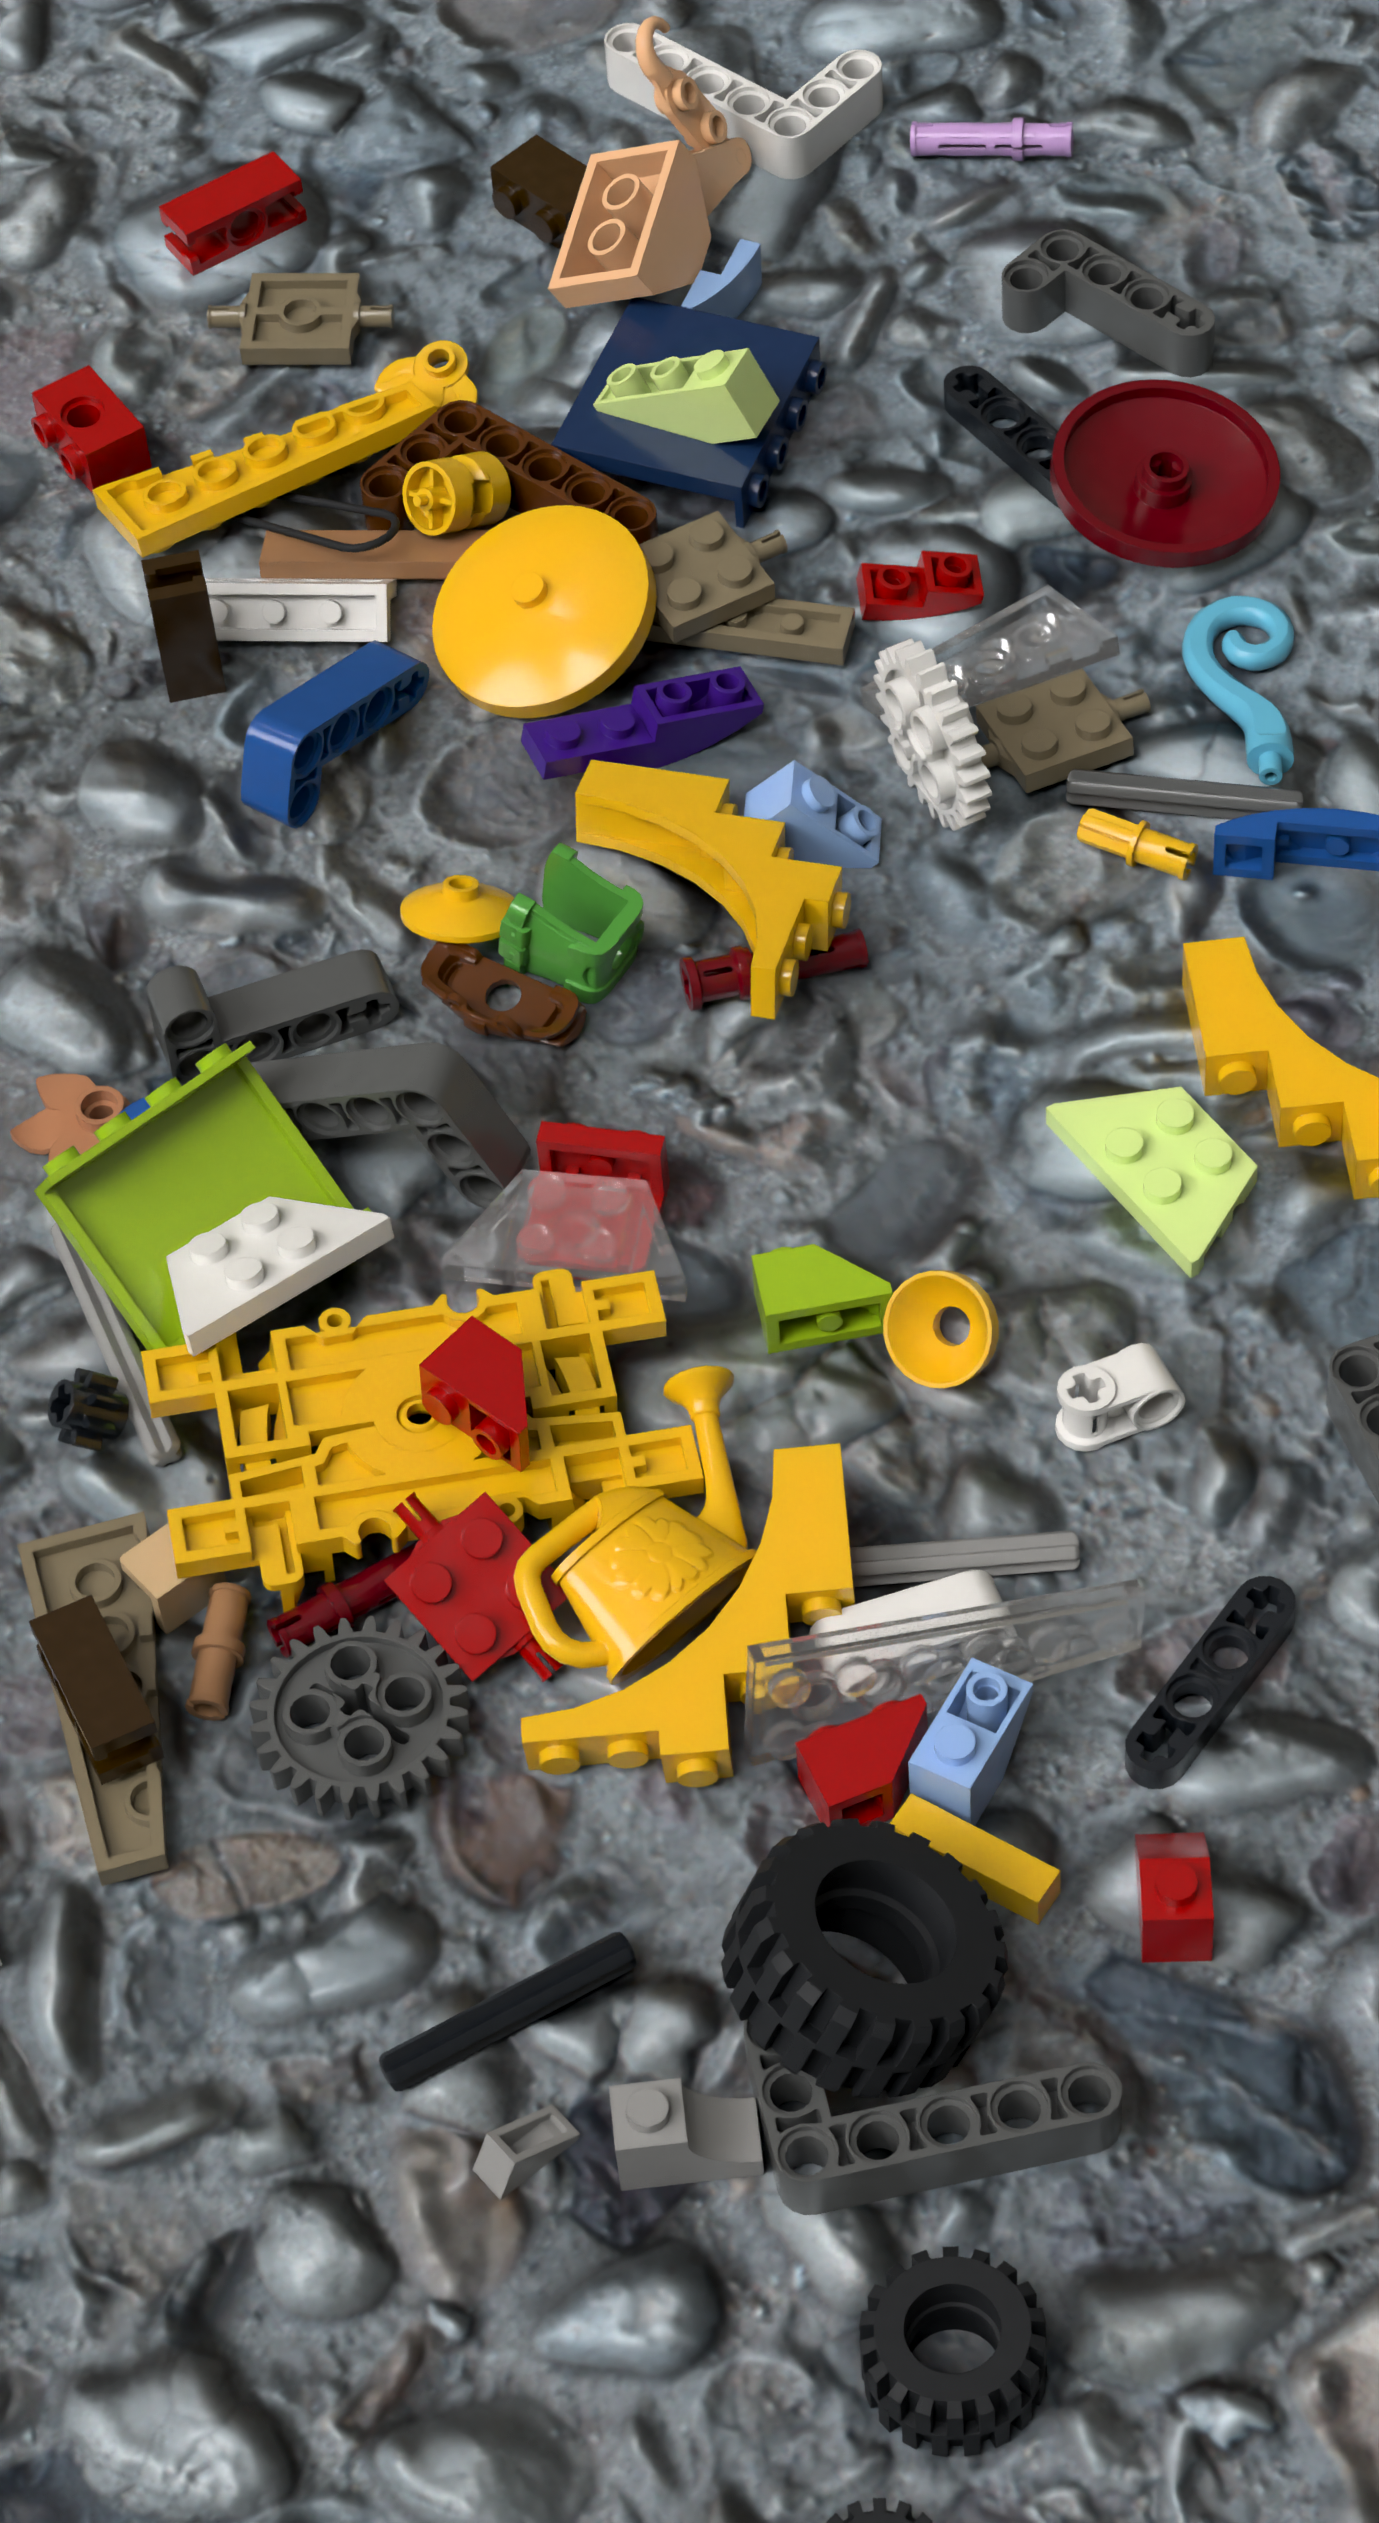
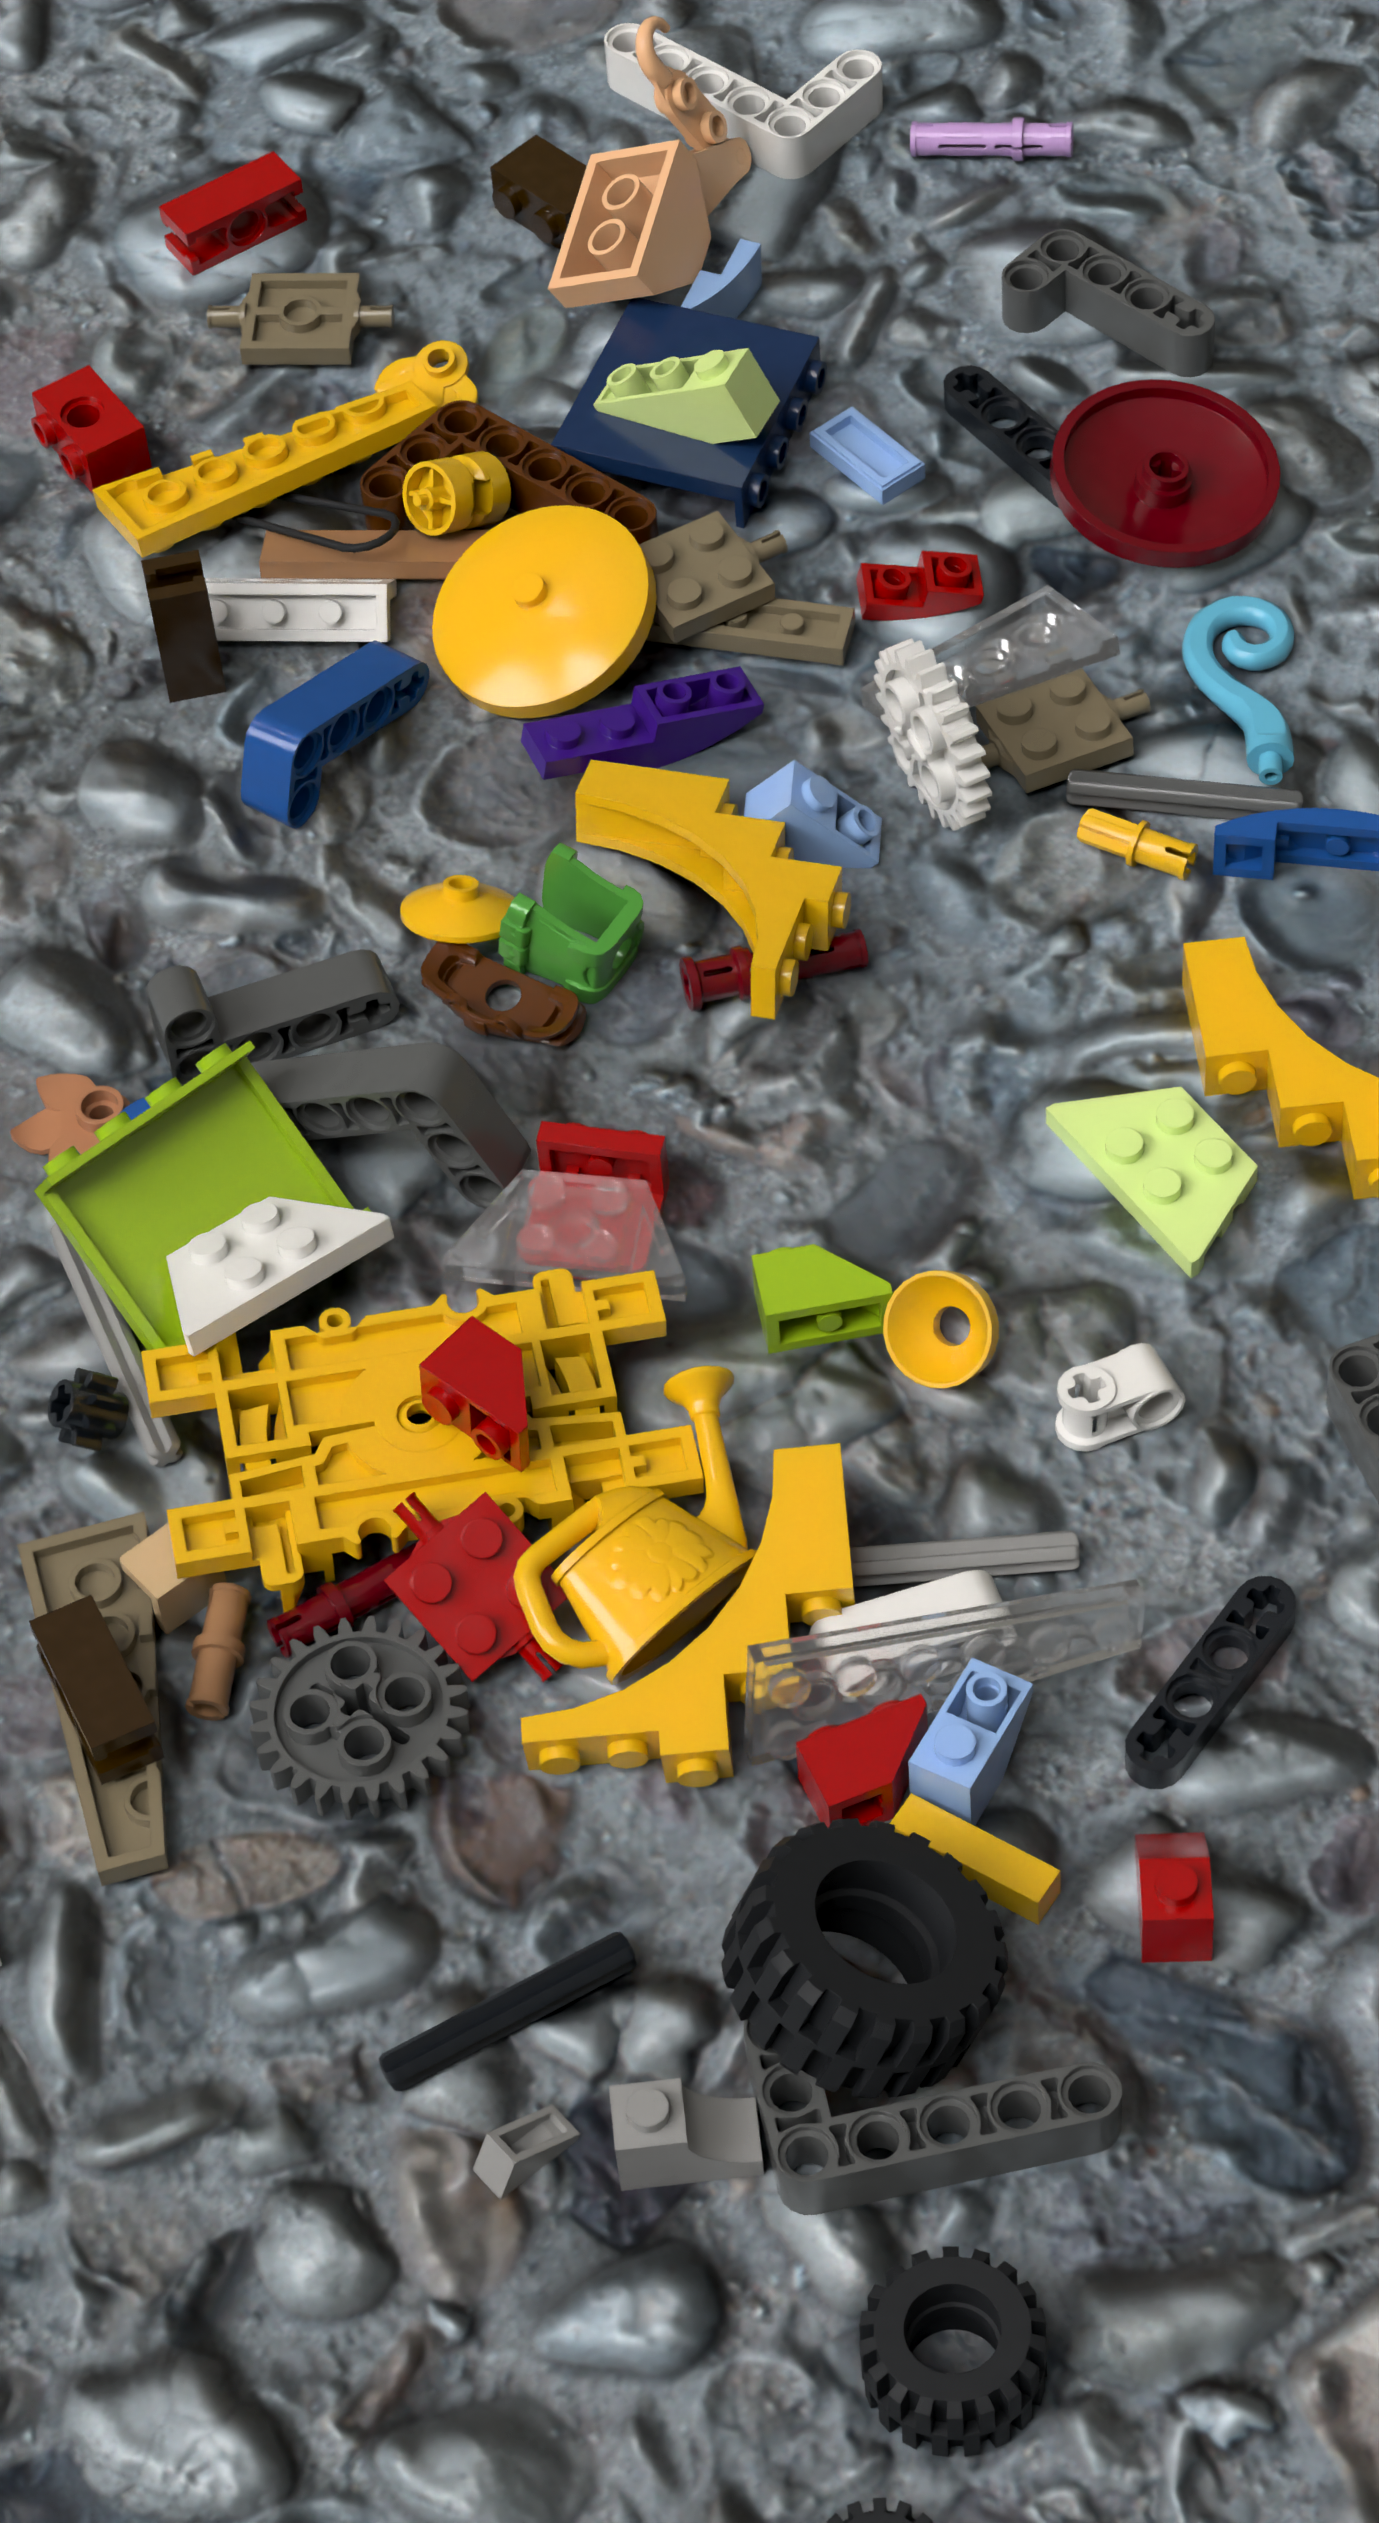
none -> light blue tile [809,406,926,505]

